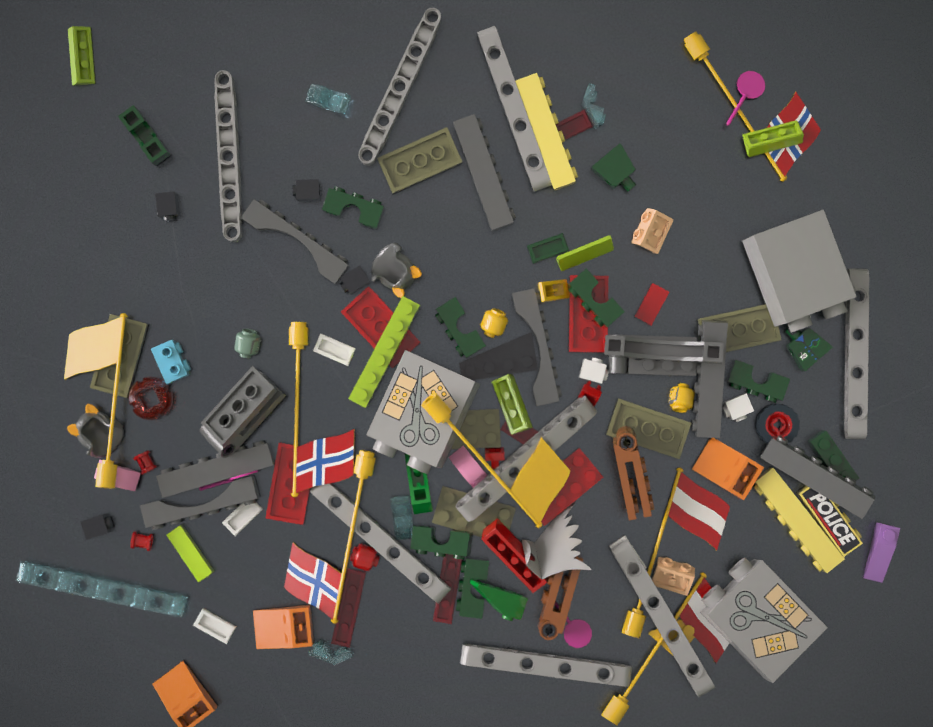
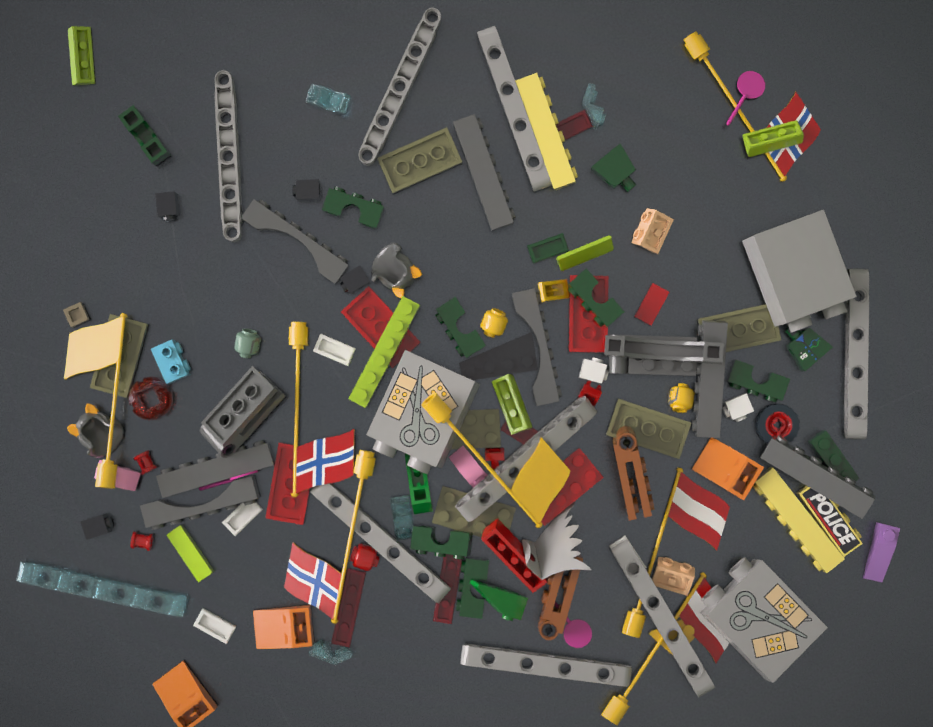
none -> dark tan plate [63,302,90,328]

